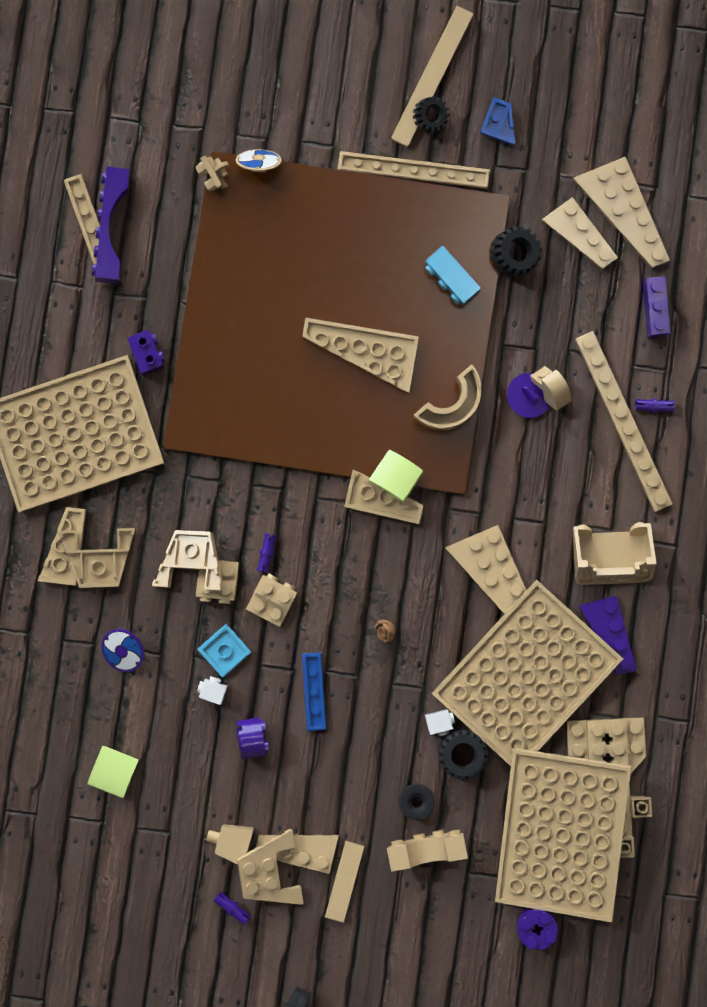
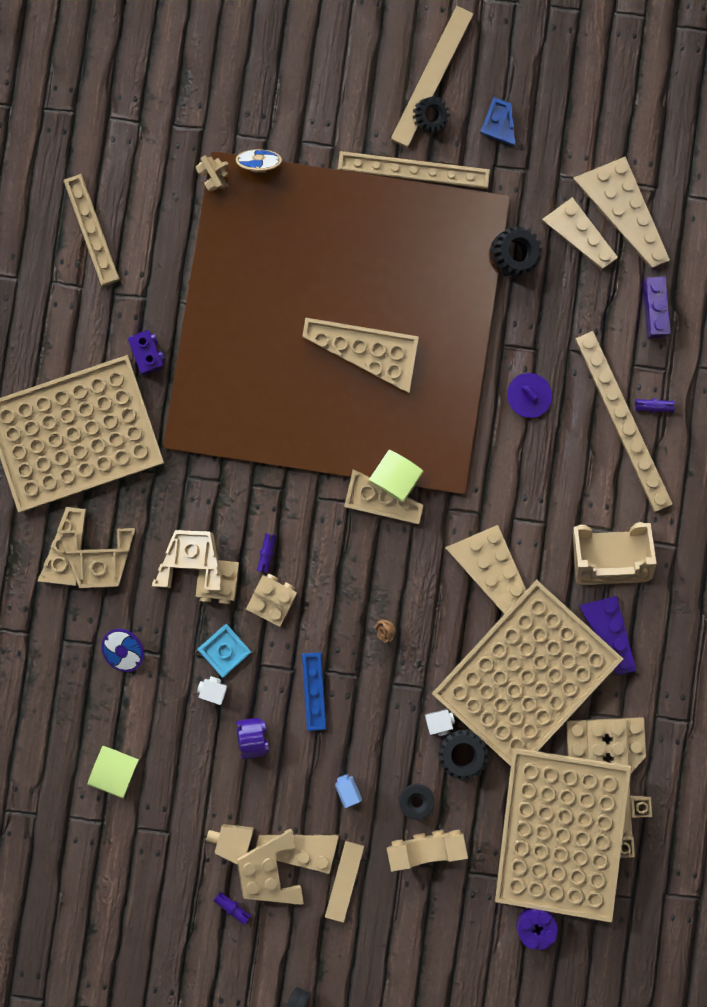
dark purple arch [92,166,130,284] -> none
tan brick [413,364,481,430] -> none
medium azure brick [425,246,481,307] -> none
tan brick [530,366,572,411] -> none
none -> light blue brick [335,774,362,808]

